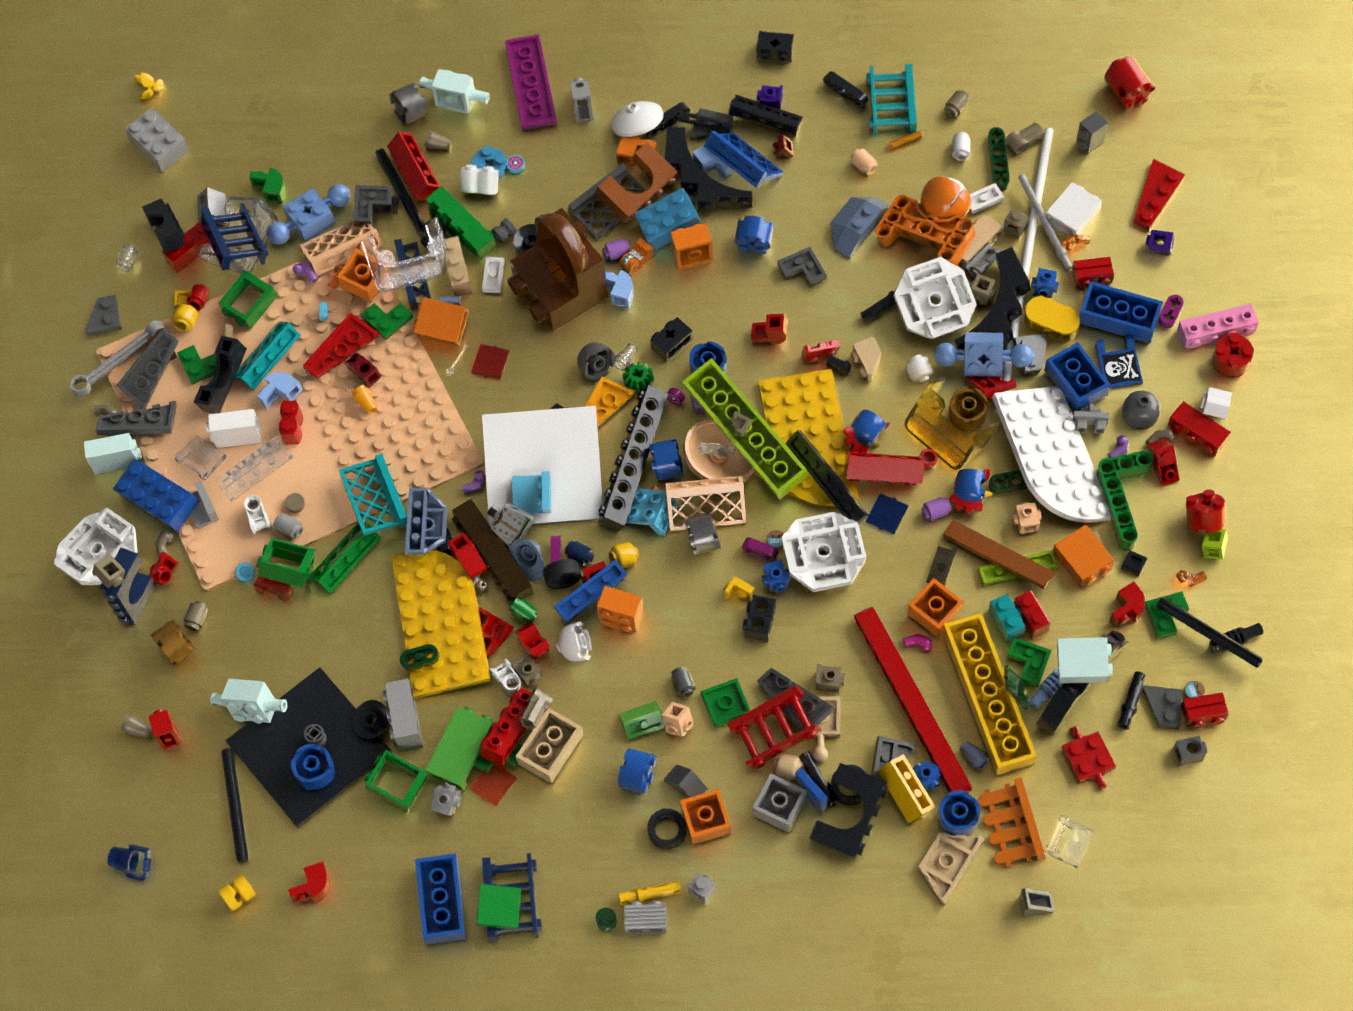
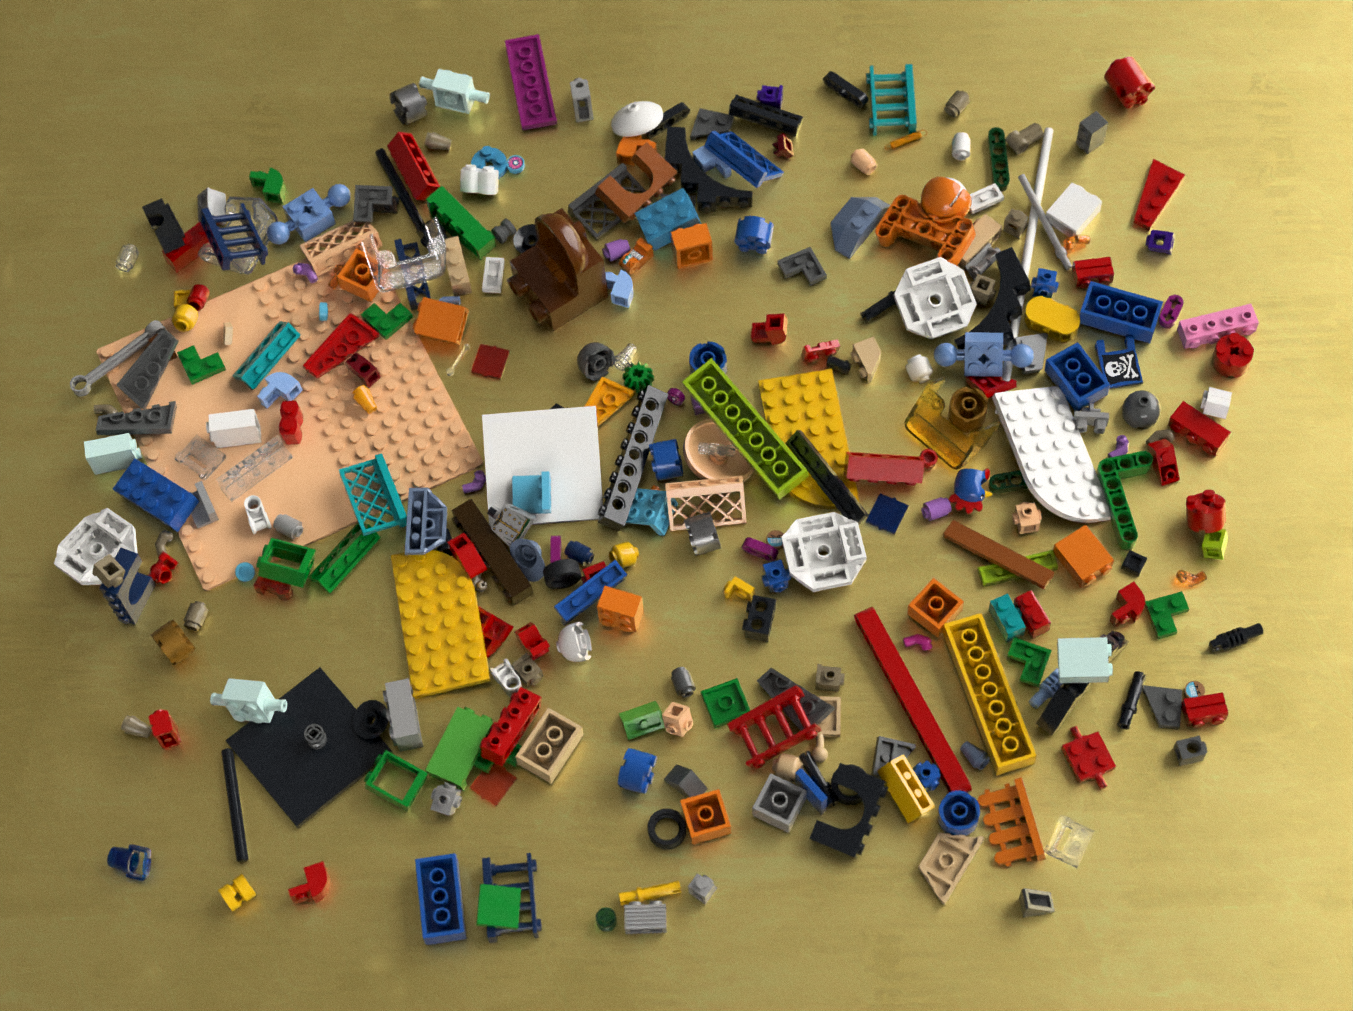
dark grey wing [85,294,122,336] -> none
light grey brick [124,108,190,172] -> none
yellow plant [134,73,163,101] -> none
black arch [194,336,247,414] -> none
green window [218,270,278,329] -> none
dark tan tile [285,493,305,513] -> none
blue brick [291,744,335,790] -> none
dark green plate [400,644,440,671] -> none
green brick [508,597,538,624] -> none
dark tan piece [519,687,553,729] -> none
black brick [650,317,693,363] -> none
black pin [678,110,733,133] -> none
dark tan tile [733,411,752,437] -> none
black brick [756,31,794,62] -> none
blue piece [843,409,890,453] -> none
clear smoke panel [926,545,958,587] -> none
clear green piece [1004,665,1029,710] -> none
black axle [1157,597,1263,668] -> none

